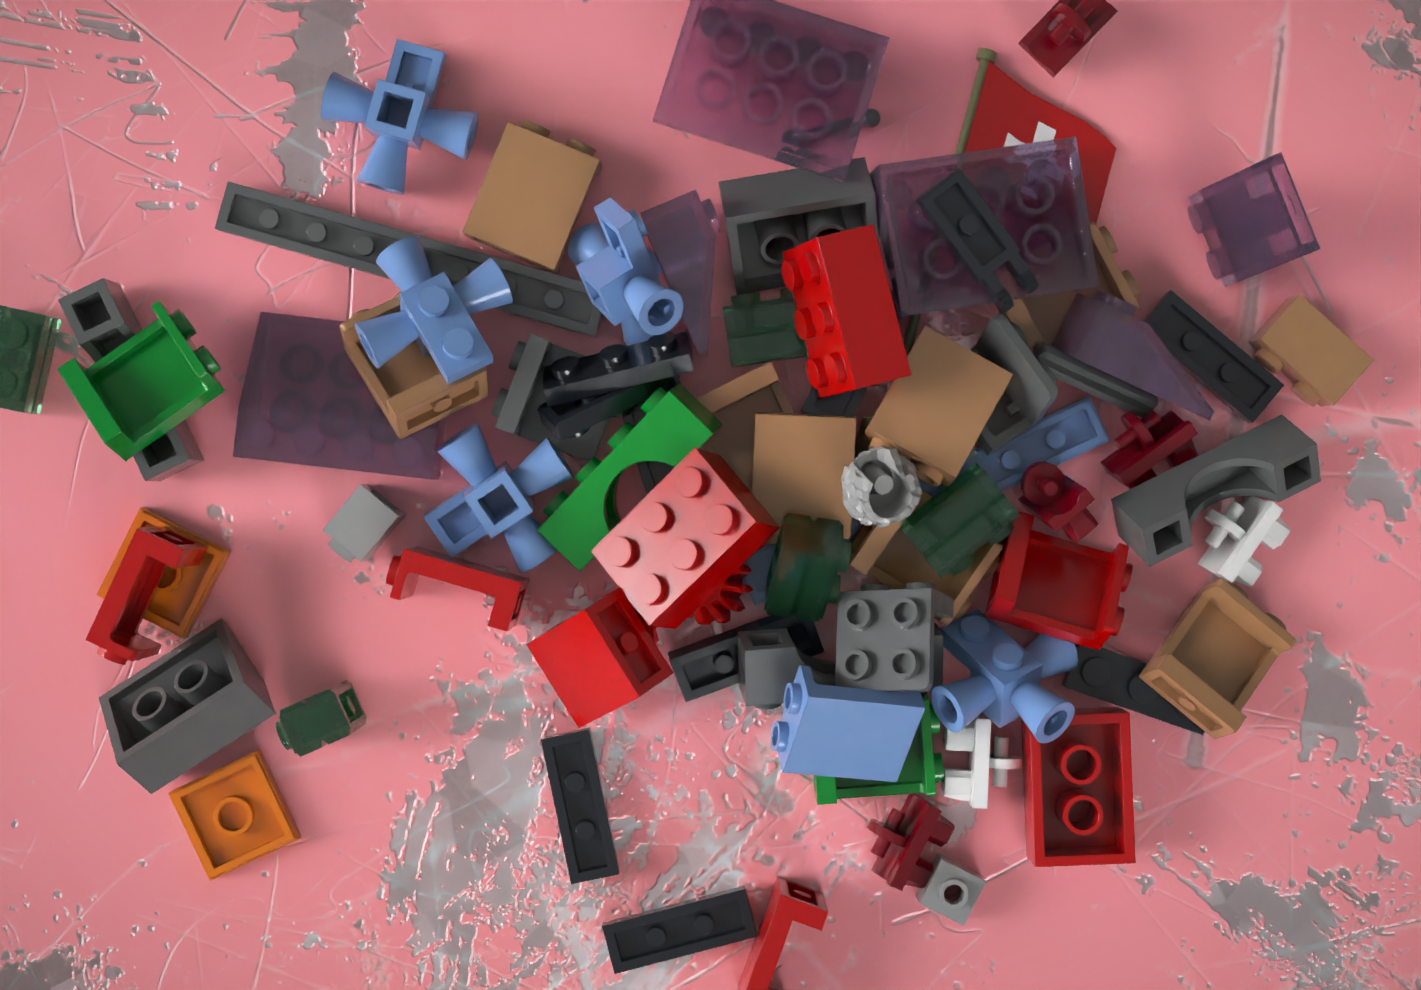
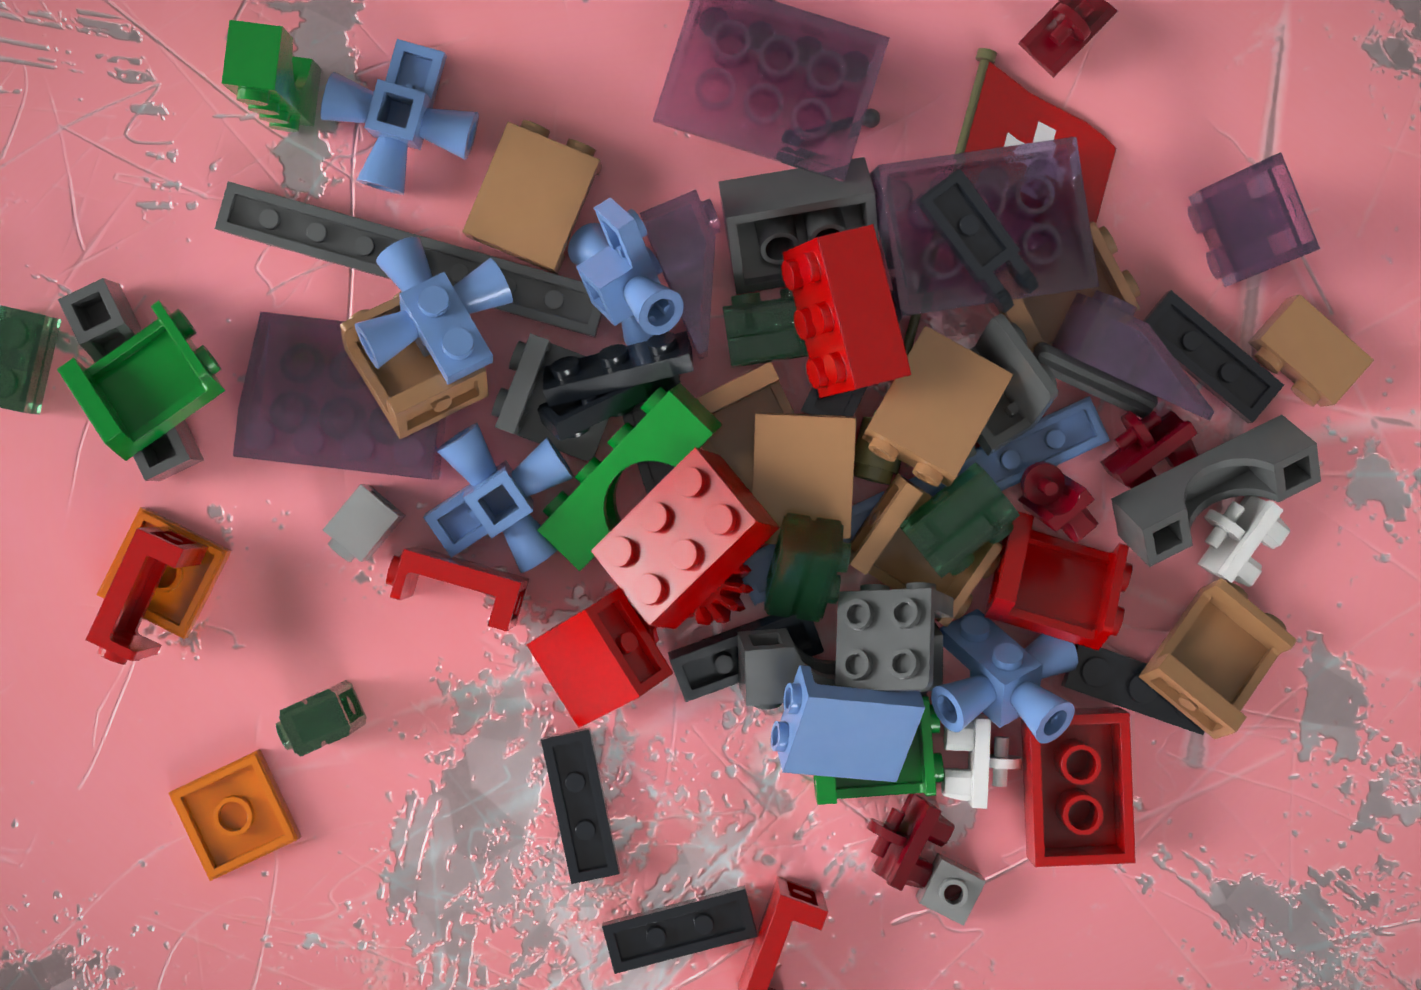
dark grey slope [99,618,276,794] -> none
light grey piece [841,445,922,528] -> none
none -> green arch [221,20,321,132]

